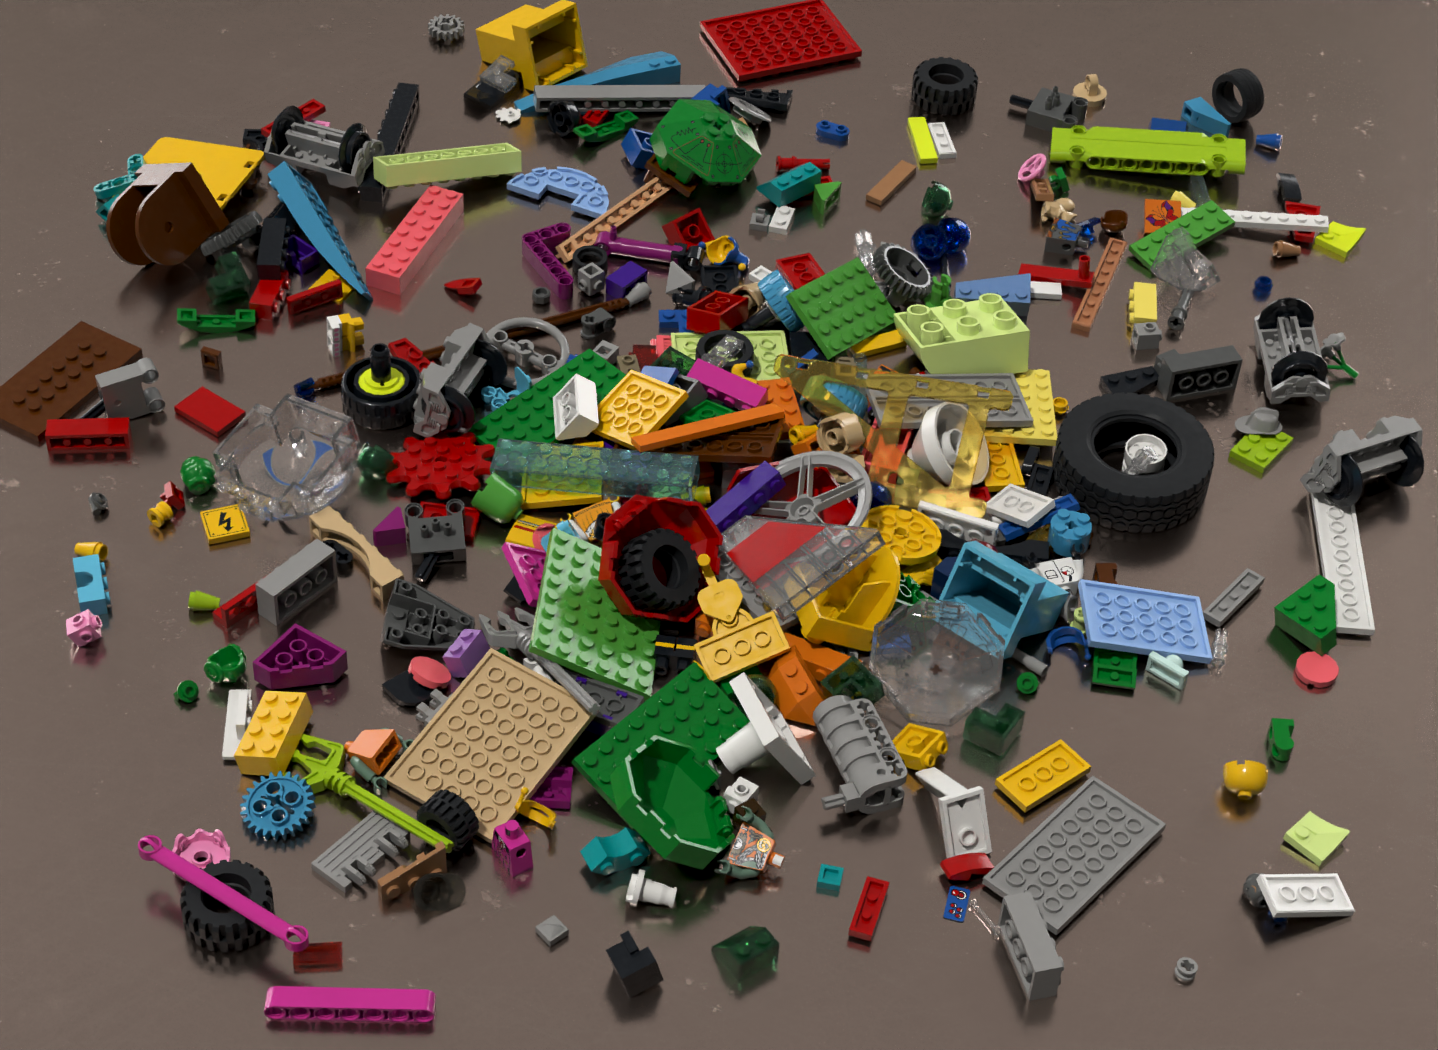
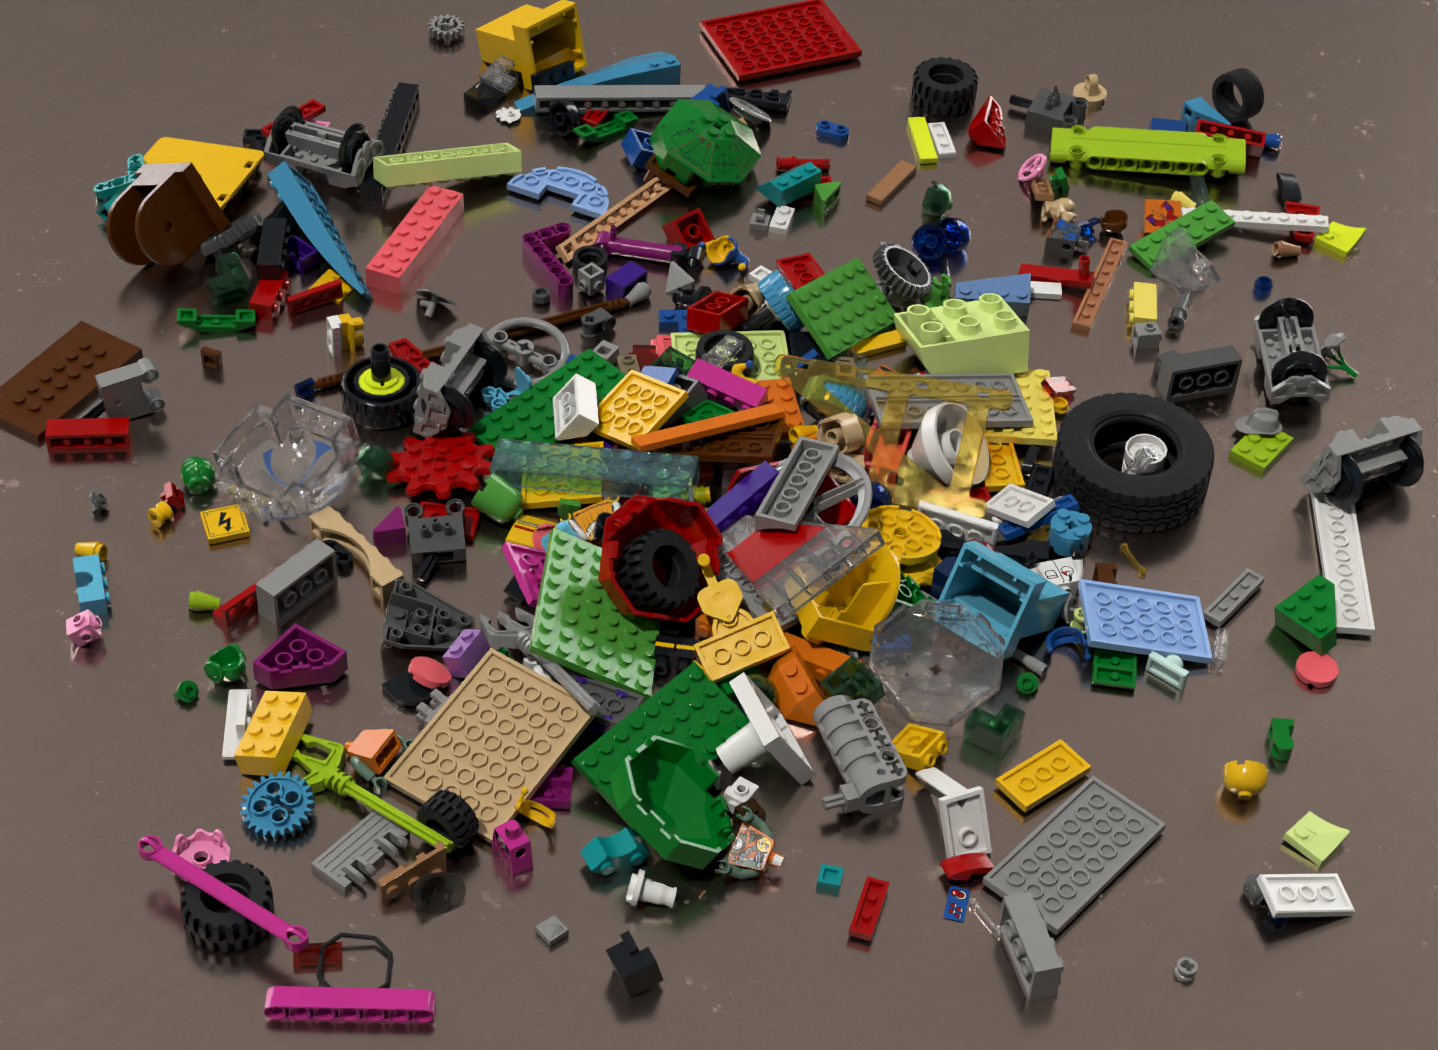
red tile [174,386,246,437] -> none
red plate [444,278,482,295] -> none
black tile [700,265,739,293] -> none
clear green slope [711,926,780,982] -> none
clear piece [855,229,877,276] -> none
black wing [1100,366,1159,394] -> none
none -> black piece [316,933,393,988]
none -> light grey shield [415,289,458,318]
none -> black plate [531,60,575,92]
none -> bright green tile [558,498,581,519]
none -> light grey arch [755,436,839,531]
none -> red wedge [968,95,1007,149]
none -> clear red tile [1041,376,1077,397]
none -> clear yellow hinge [1120,543,1147,576]
none -> red brick [1195,119,1267,158]

